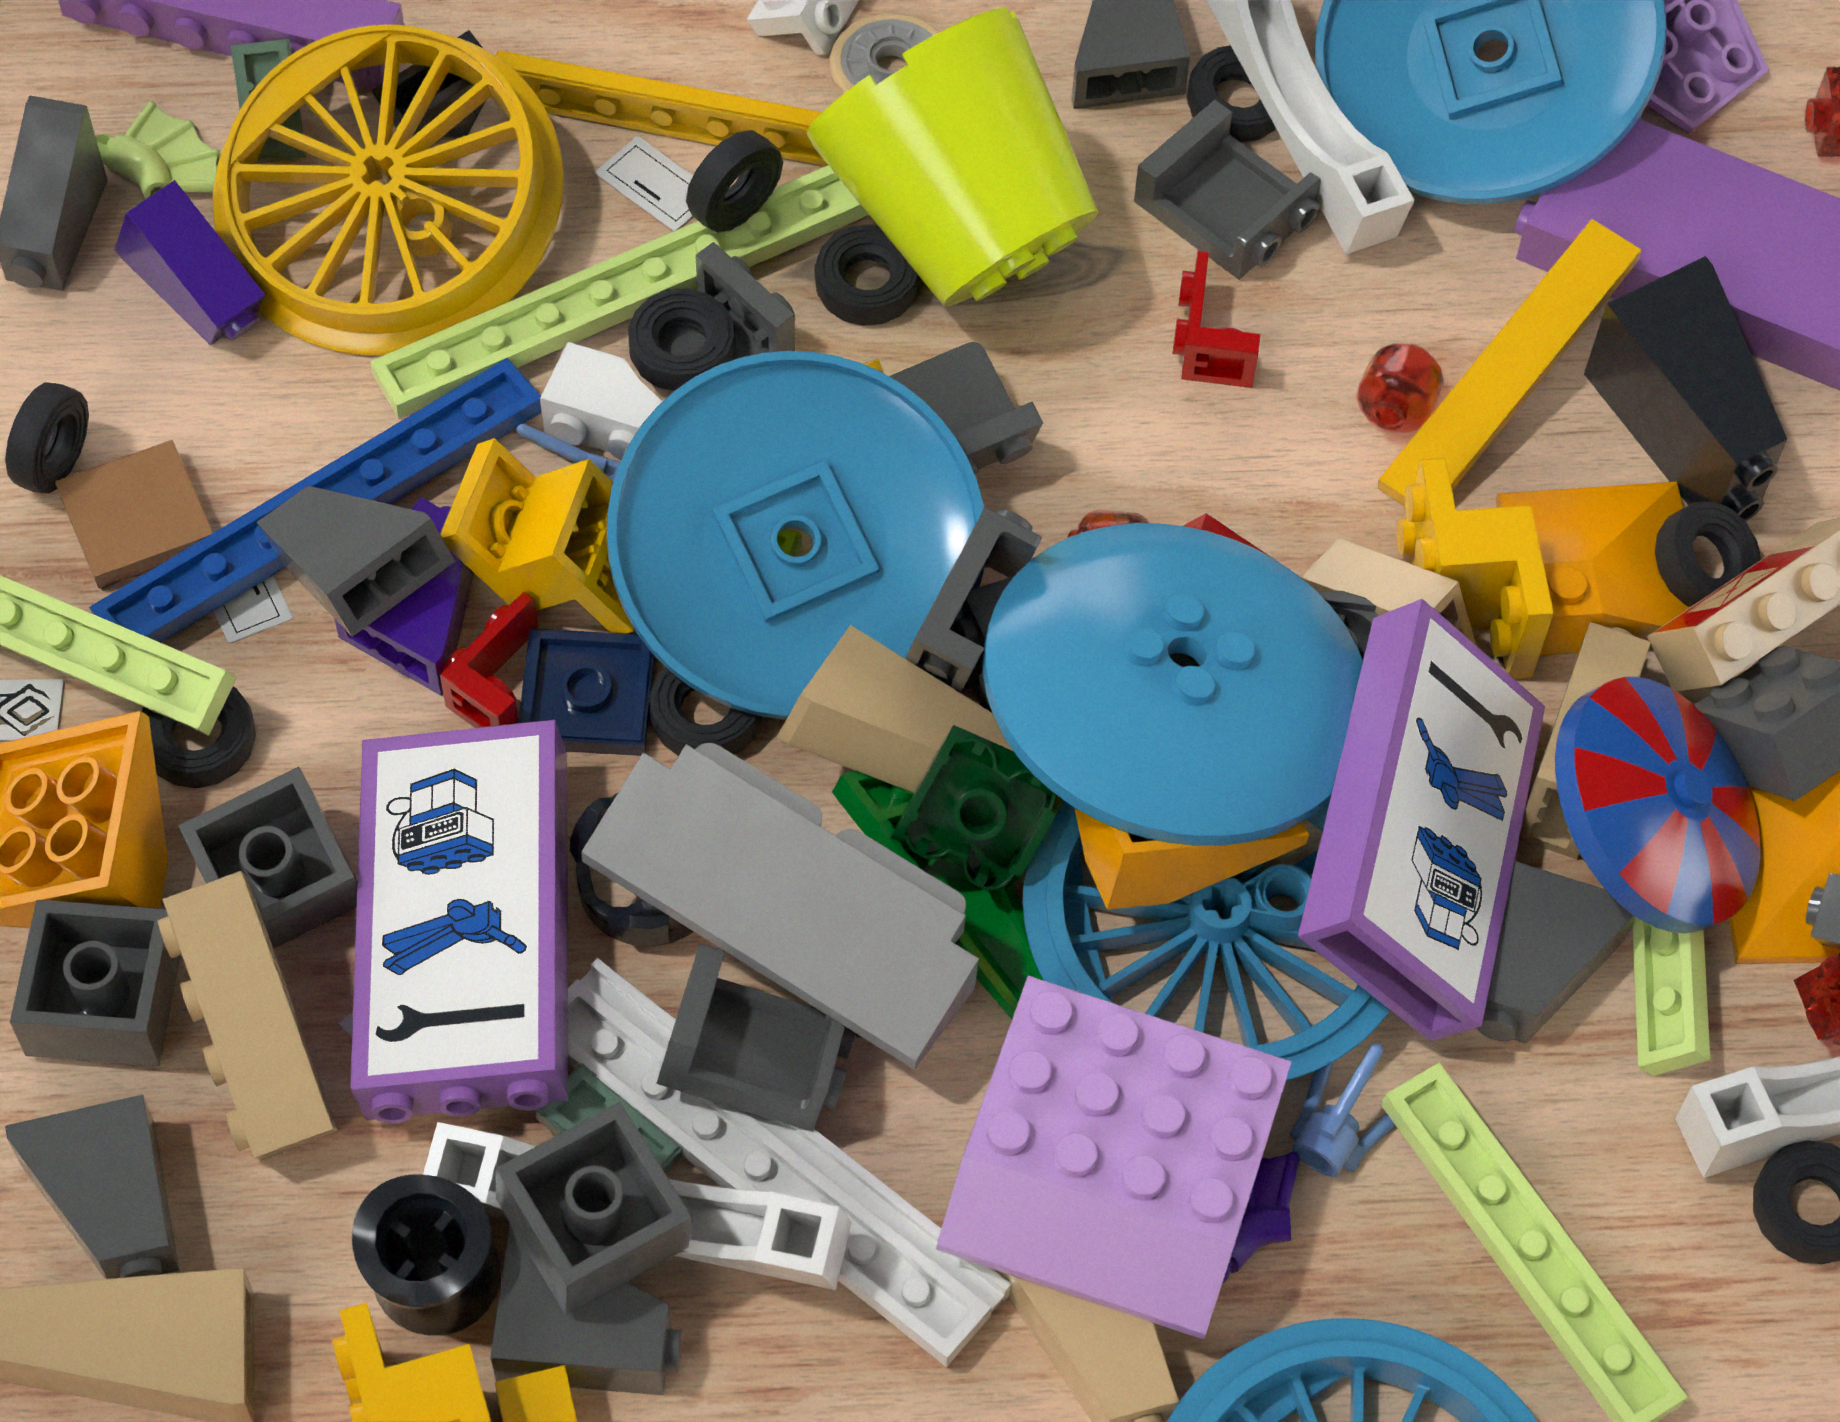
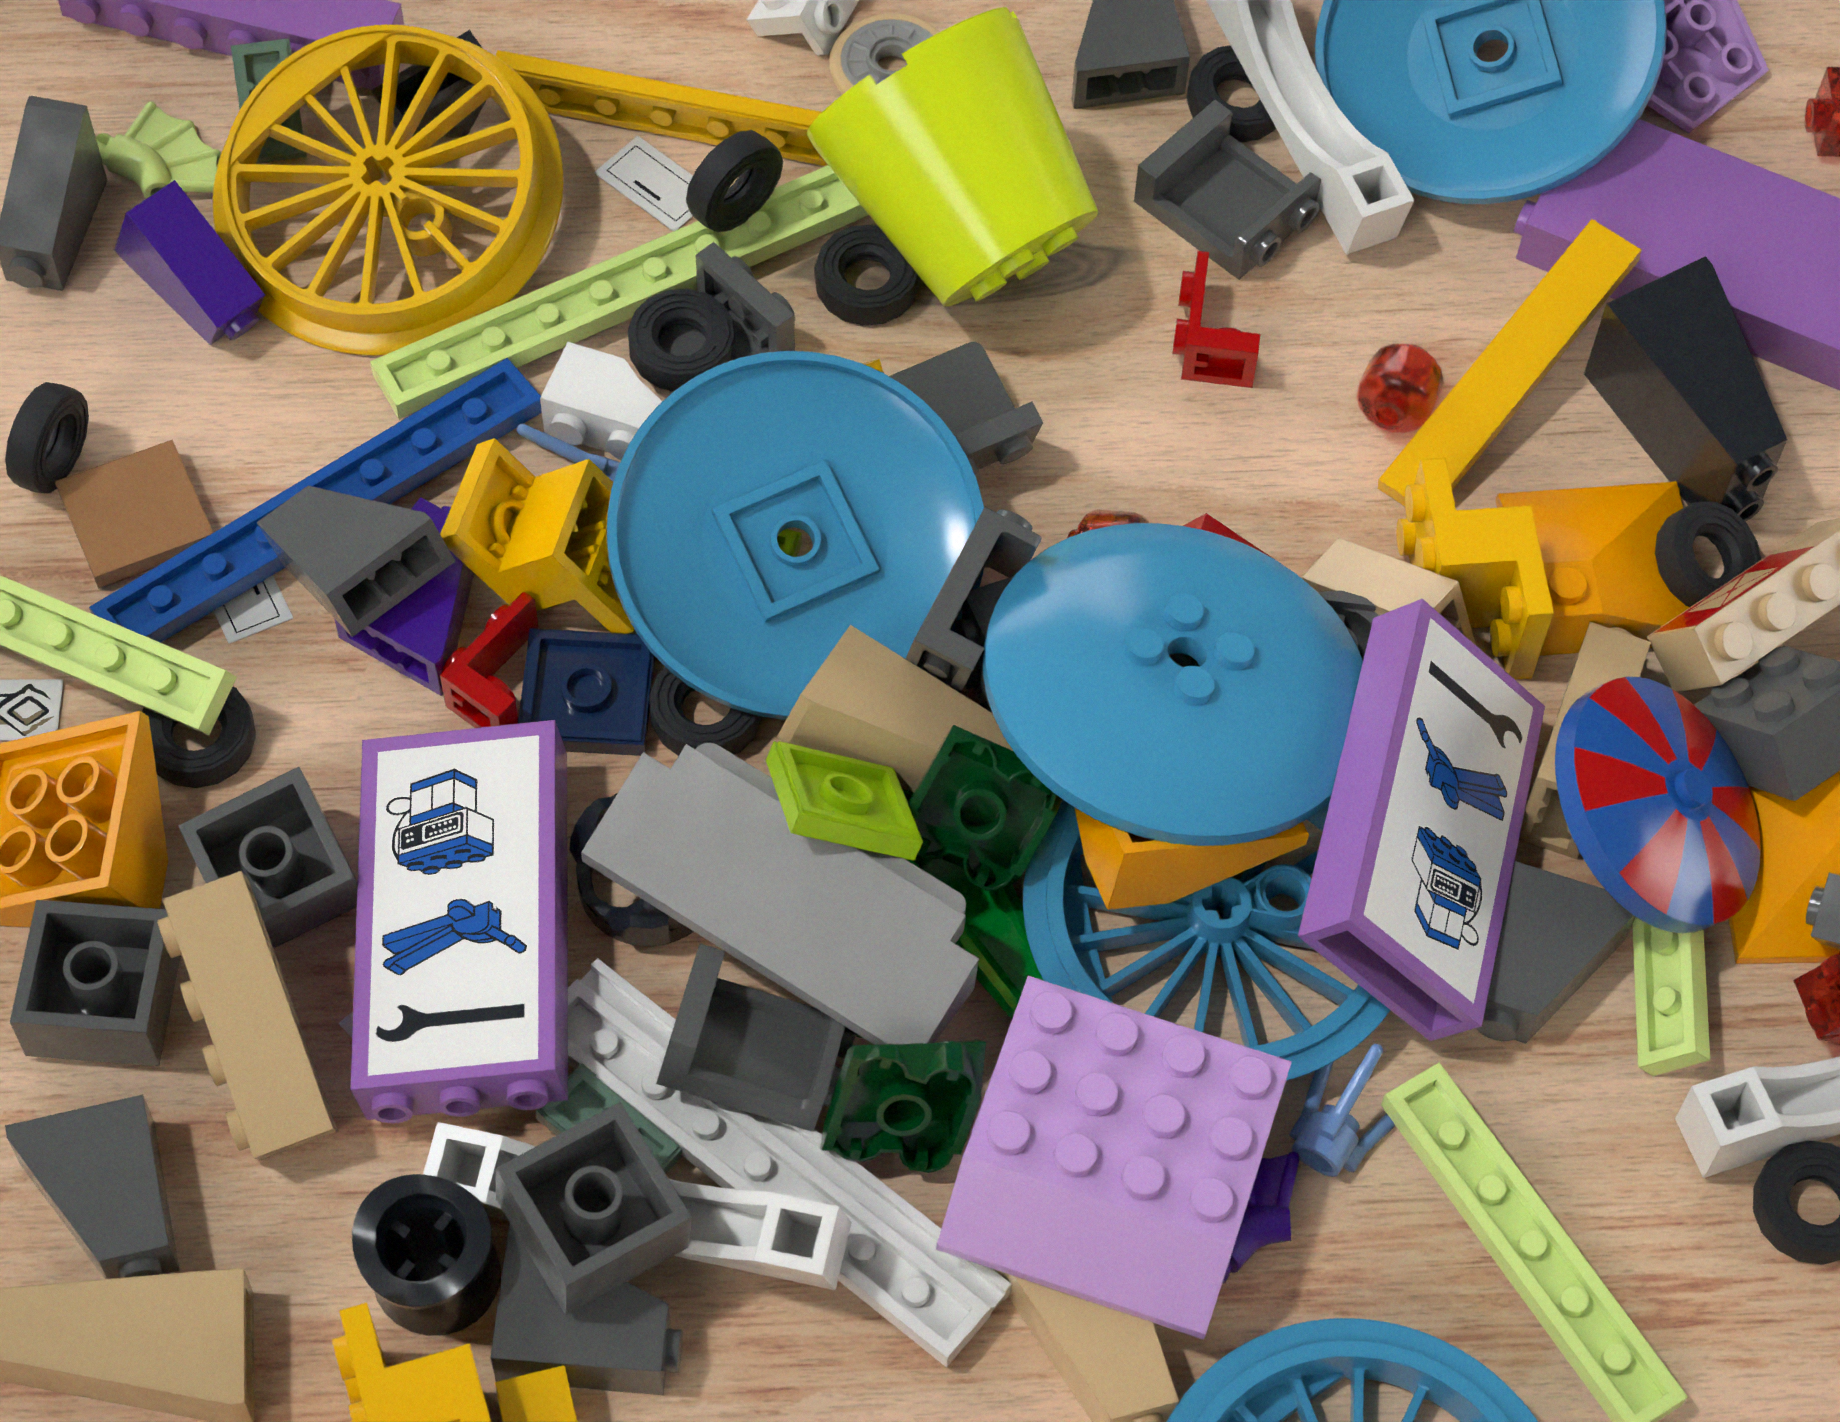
none -> lime tile [766,741,923,861]
none -> dark green slope [820,1039,986,1173]

